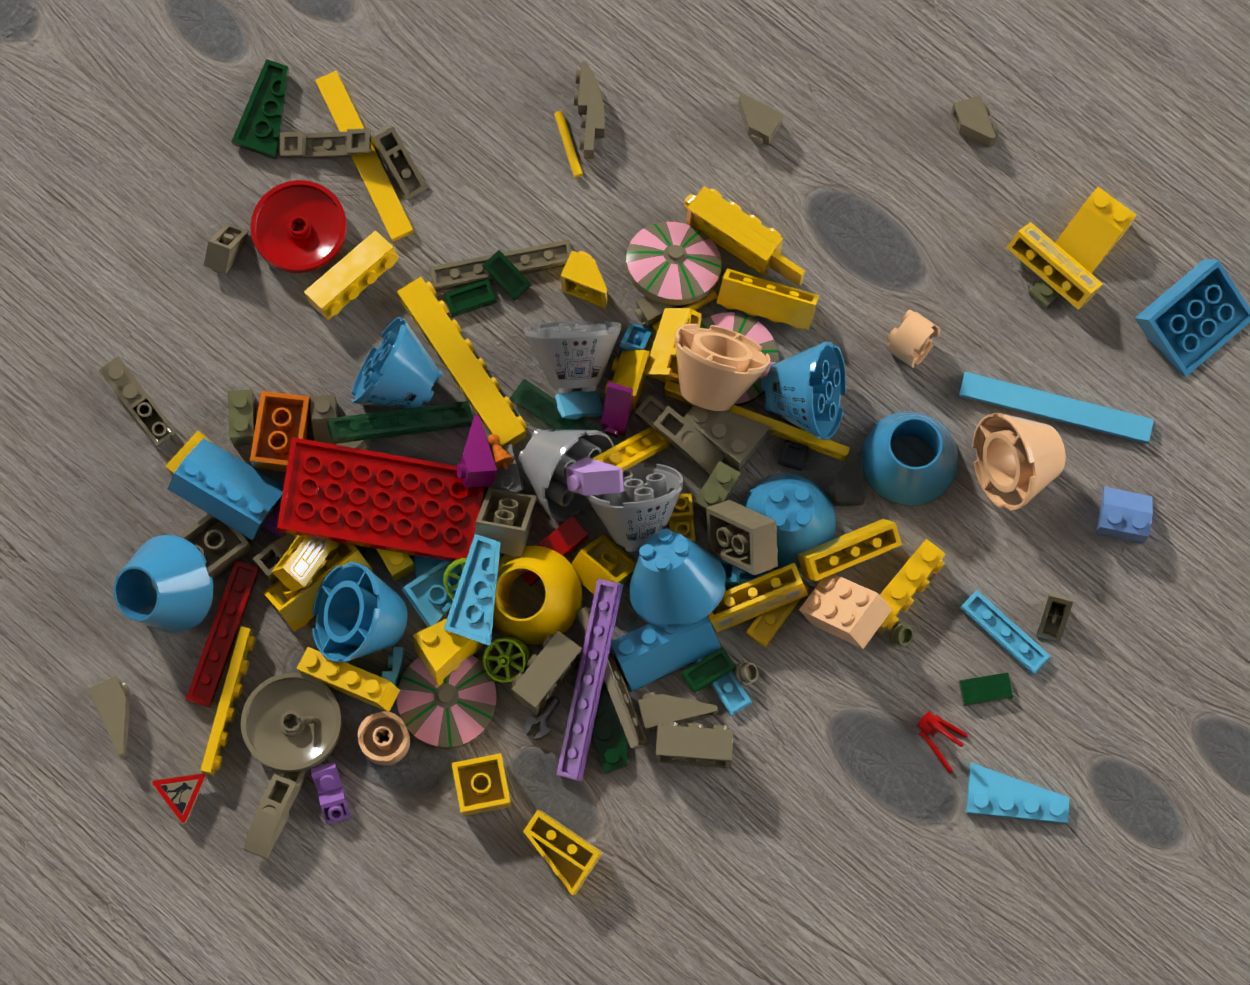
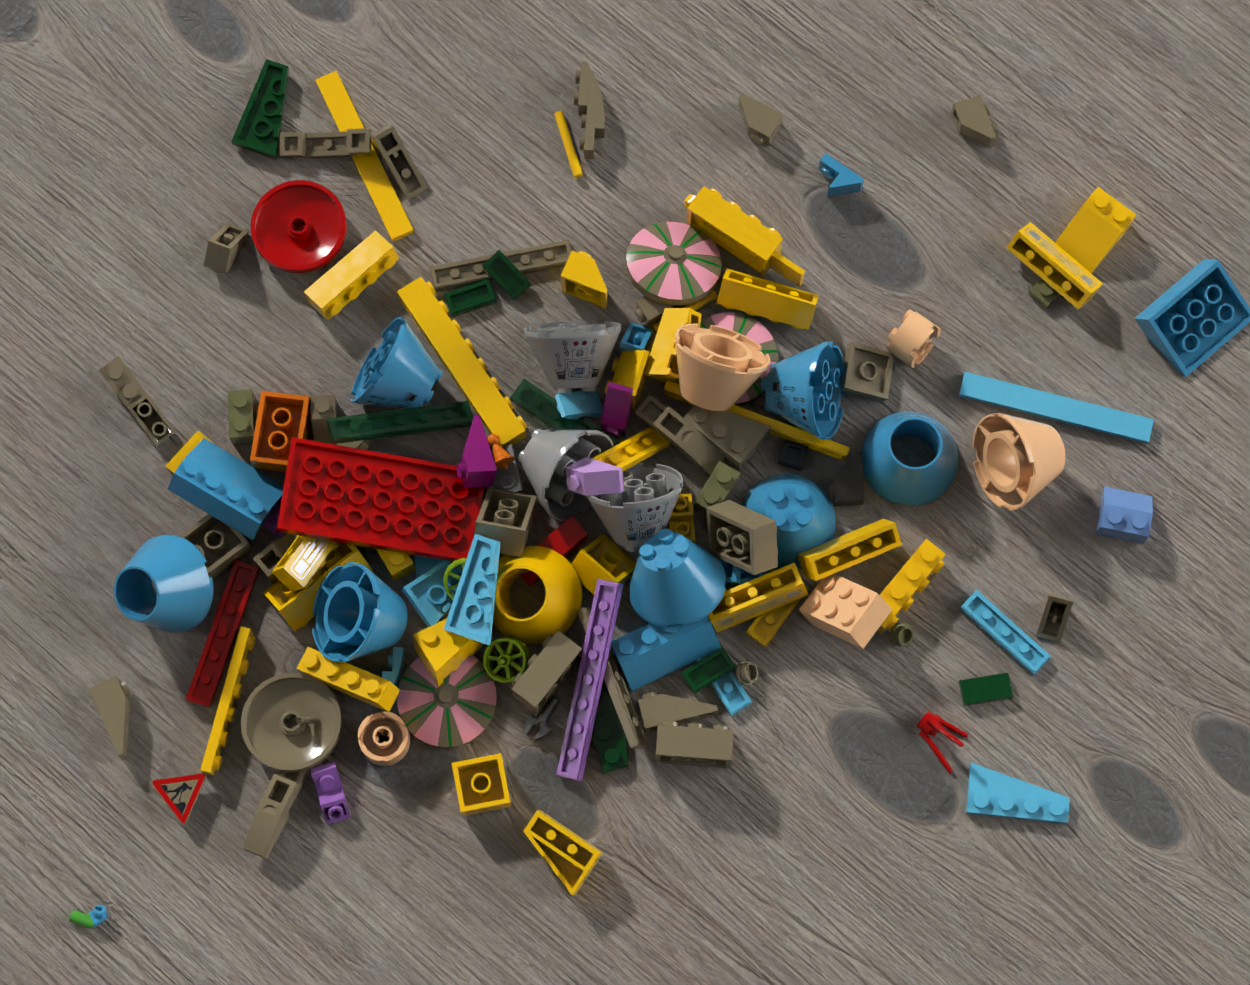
none -> arm [69,905,108,929]
none -> dark azure slope [819,153,864,196]
none -> dark tan plate [840,342,894,401]

